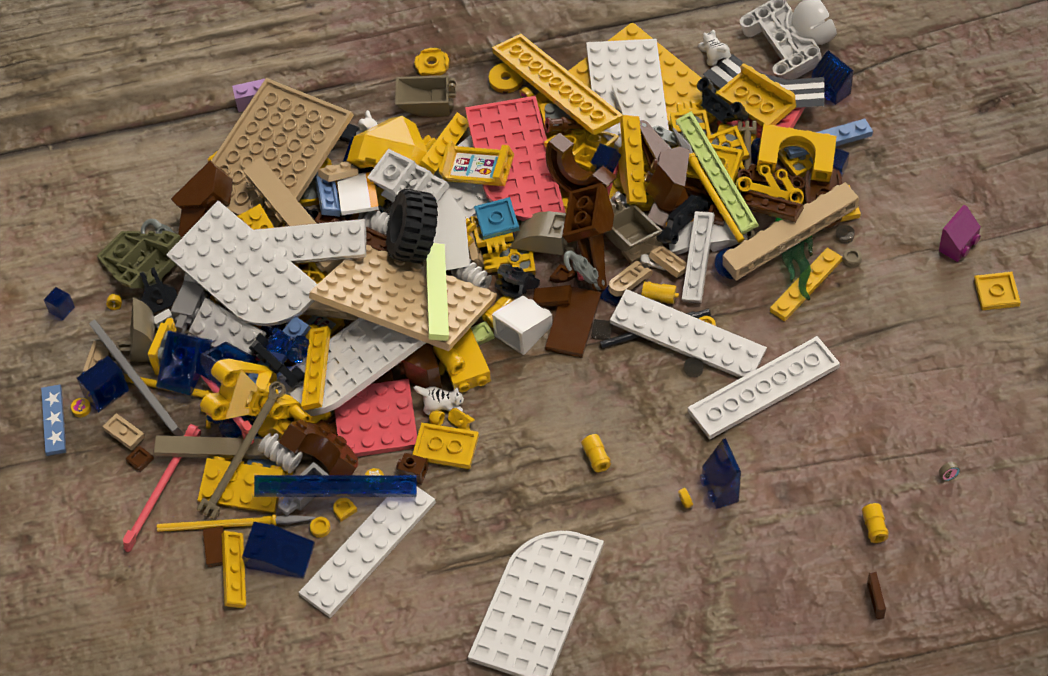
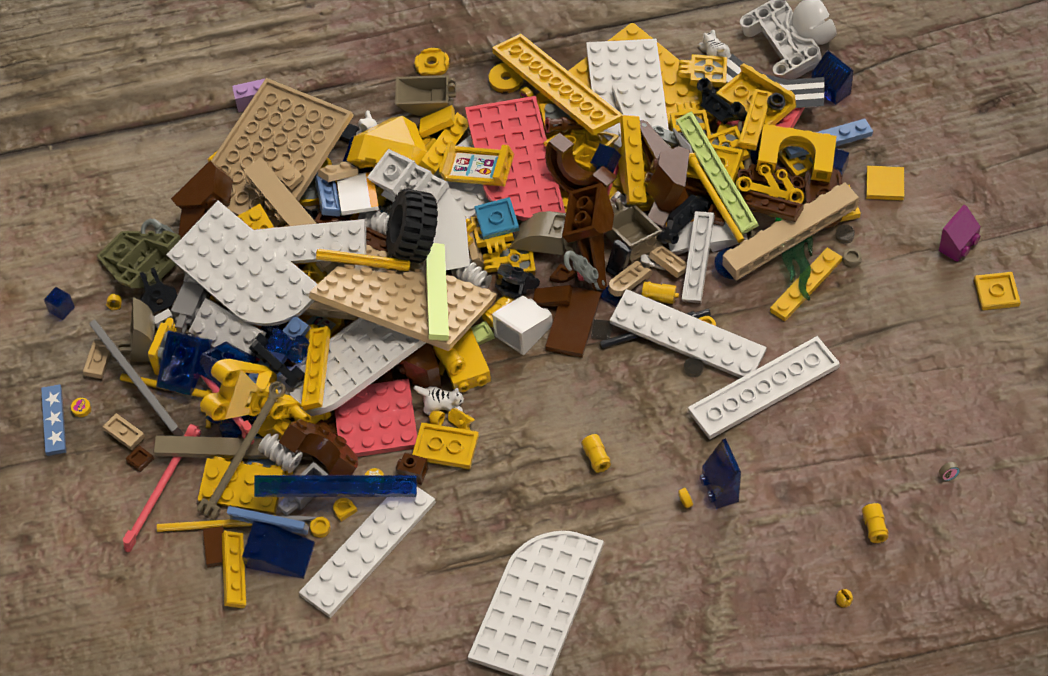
clear blue brick [77,356,129,413] -> none
reddish brown tile [867,572,886,619] -> none
none -> medium blue tile [226,506,309,535]
none -> tan plate [268,155,305,191]
none -> yellow axle [316,249,410,271]
none -> yellow tile [419,105,455,138]
none -> black tile [605,240,632,277]
none -> yellow piece [678,54,727,87]
none -> yellow tile [738,89,772,150]
none -> black plate [767,93,785,111]
none -> yellow hinge [836,589,853,607]
none -> yellow tile [866,166,904,200]

